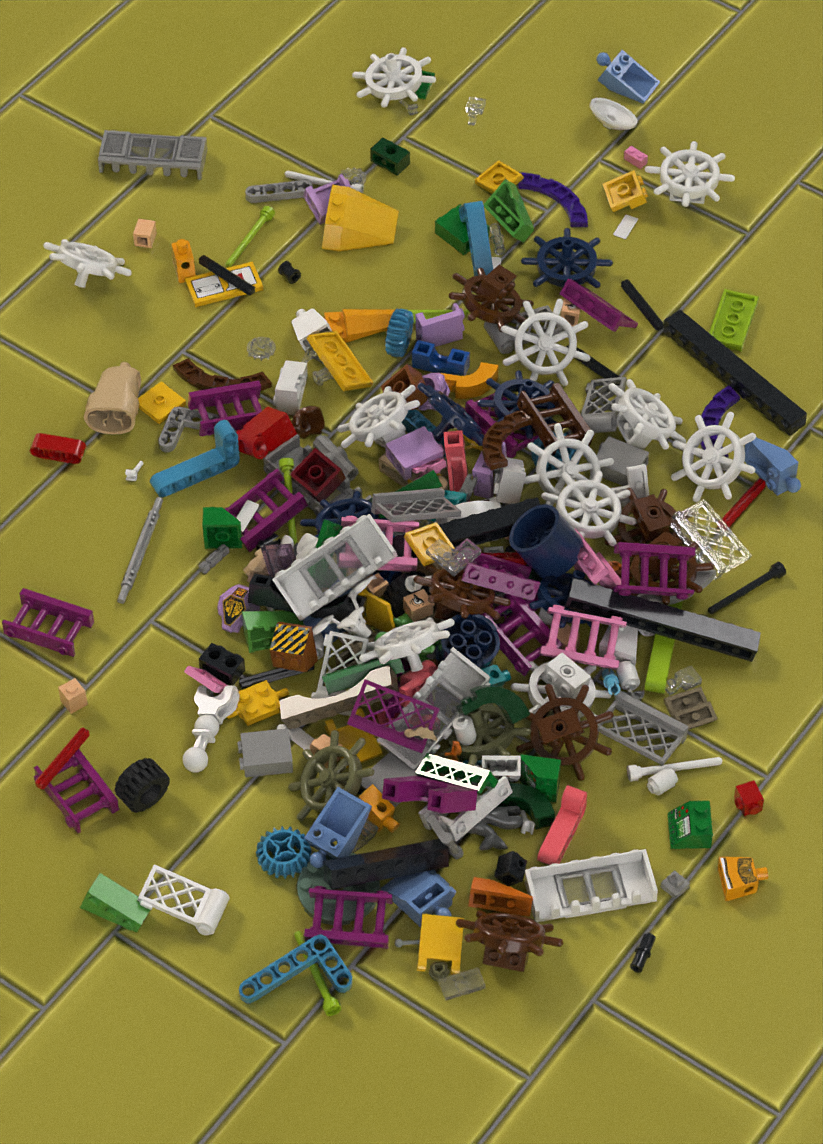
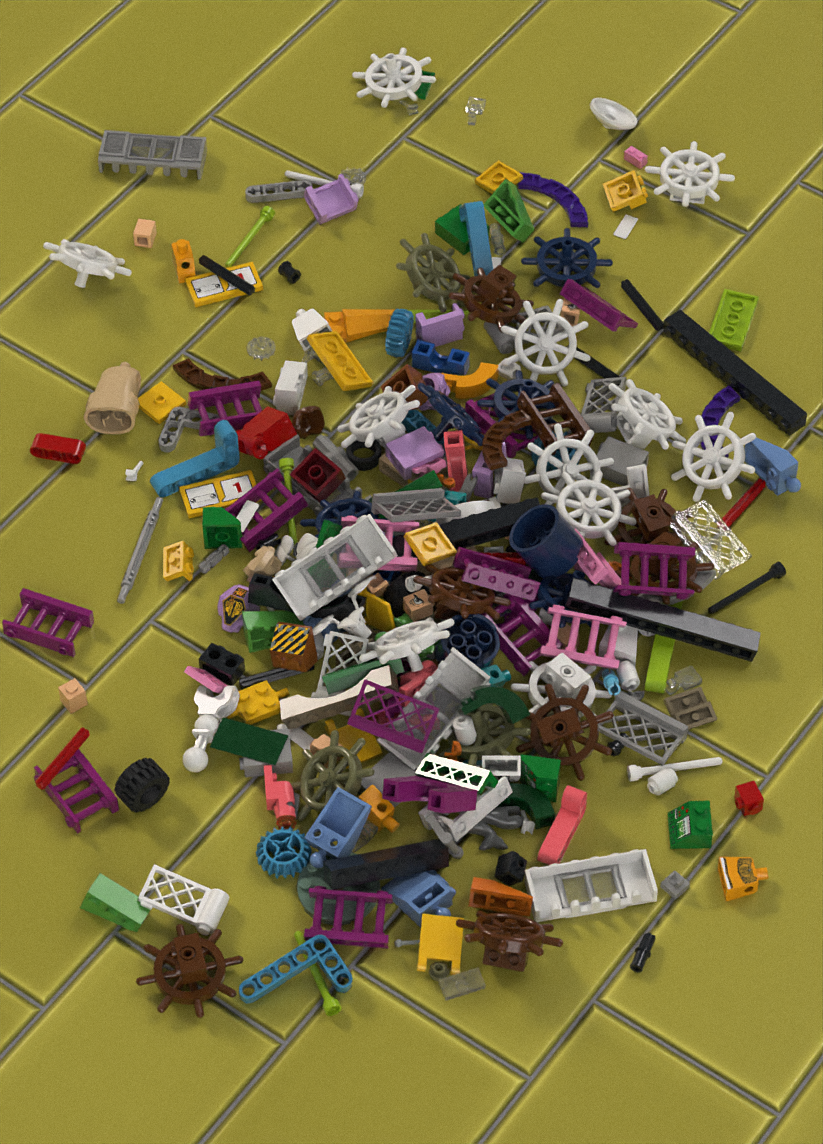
plate [261,544,296,577] -> none
yellow wedge [322,185,399,251] -> none
dark green brick [370,137,410,176] -> none
tan piece [404,727,438,741] -> none
clear plate [426,538,481,576] -> none
medium blue slope [596,50,660,103] -> none
none -> reddish brown piece [136,924,244,1018]
none -> yellow bracket [163,541,194,581]
none -> tile [179,470,261,519]
none -> dark green sticker [210,718,289,765]
none -> coral plate [264,765,300,830]
none -> black tyre [346,439,381,471]
none -> olive piece [396,233,471,313]
none -> orange piece [436,473,456,488]
none -> white tile [498,358,521,380]
none -> black pin [607,732,629,757]

